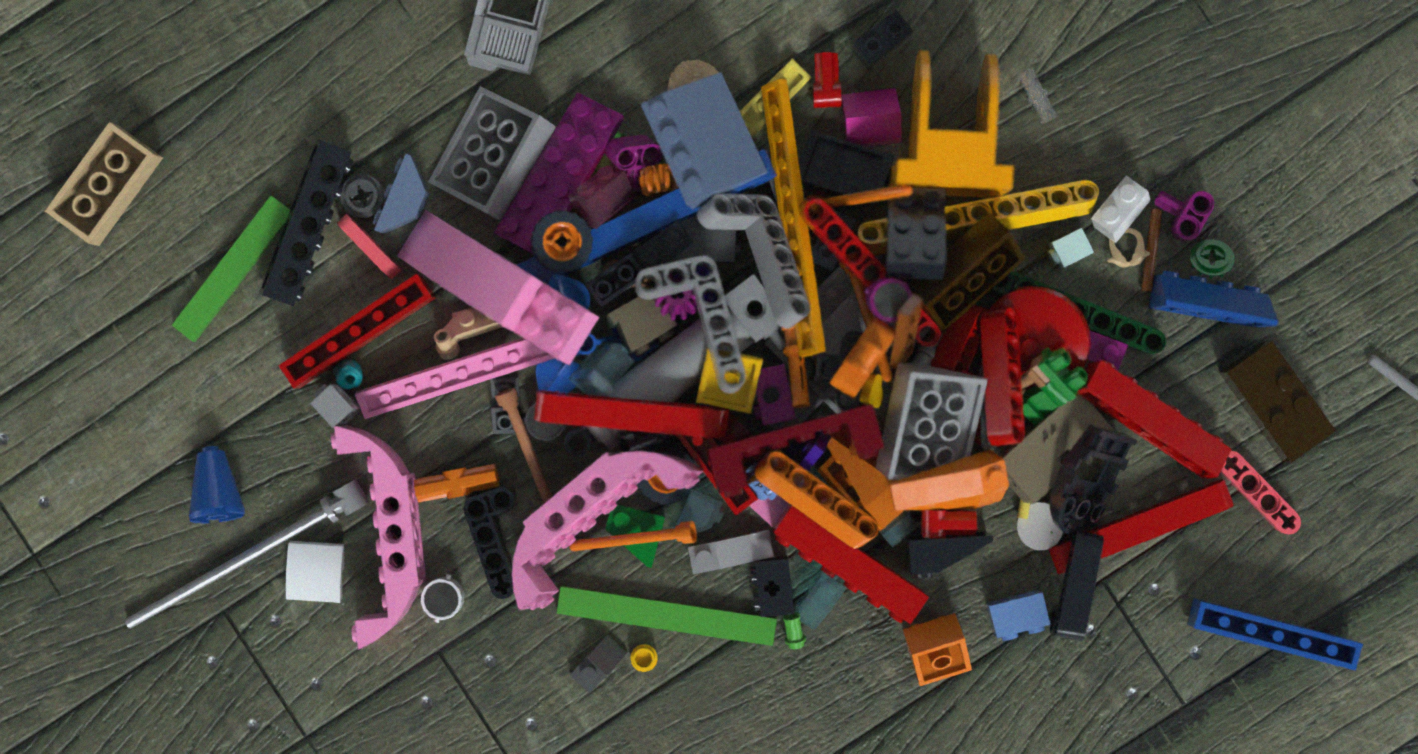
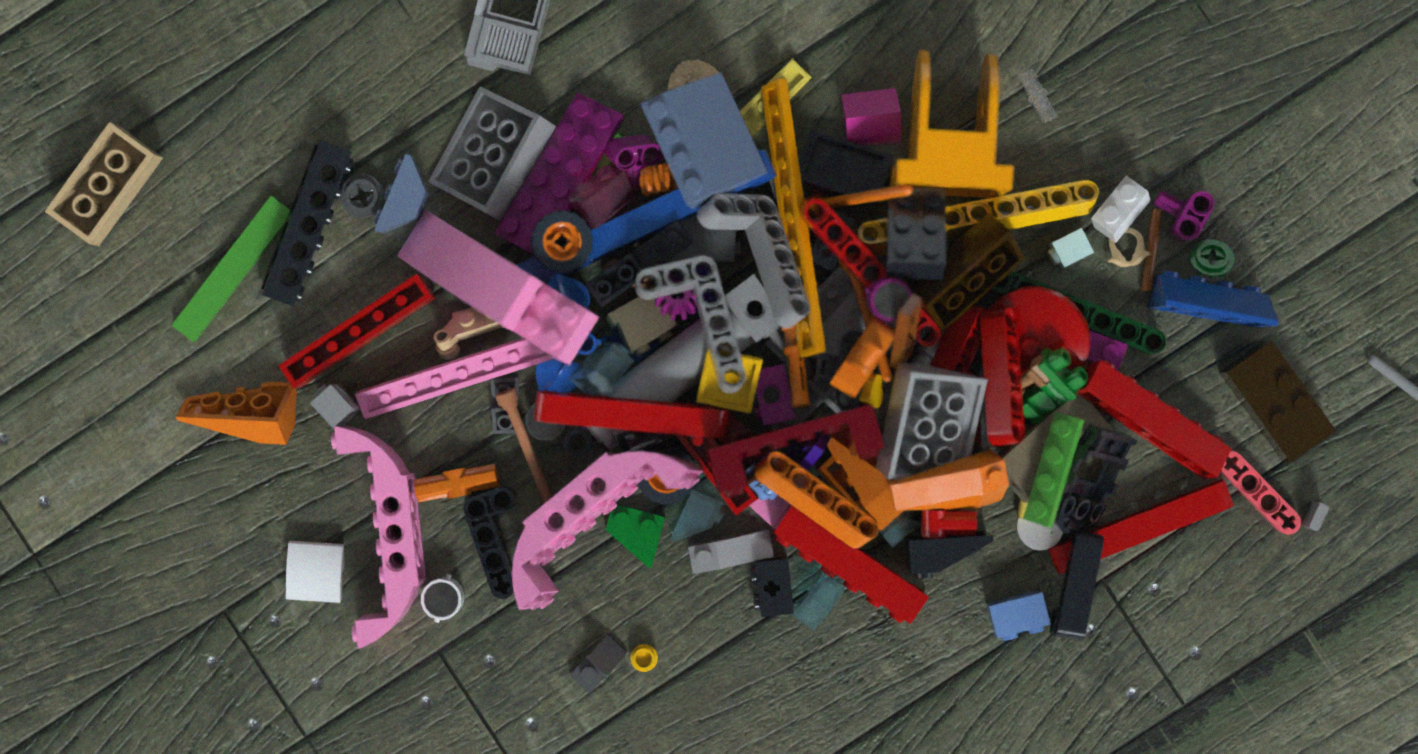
flat silver piece [125,479,370,629] -> none
blue cone [189,446,245,523] -> none
teal piece [333,359,363,389] -> none
coral beam [337,213,402,280] -> none
bright green tile [557,586,777,646] -> none
orange piece [569,521,697,551] -> none
bright green pin [783,612,806,649] -> none
red piece [813,52,841,108] -> none
black brick [851,9,913,70] -> none
orange slope [903,613,972,686] -> none
blue brick [1187,598,1363,671] -> none
none -> orange wedge [176,382,297,445]
none -> bright green plate [1023,412,1084,528]
none -> light grey tile [1301,501,1329,531]

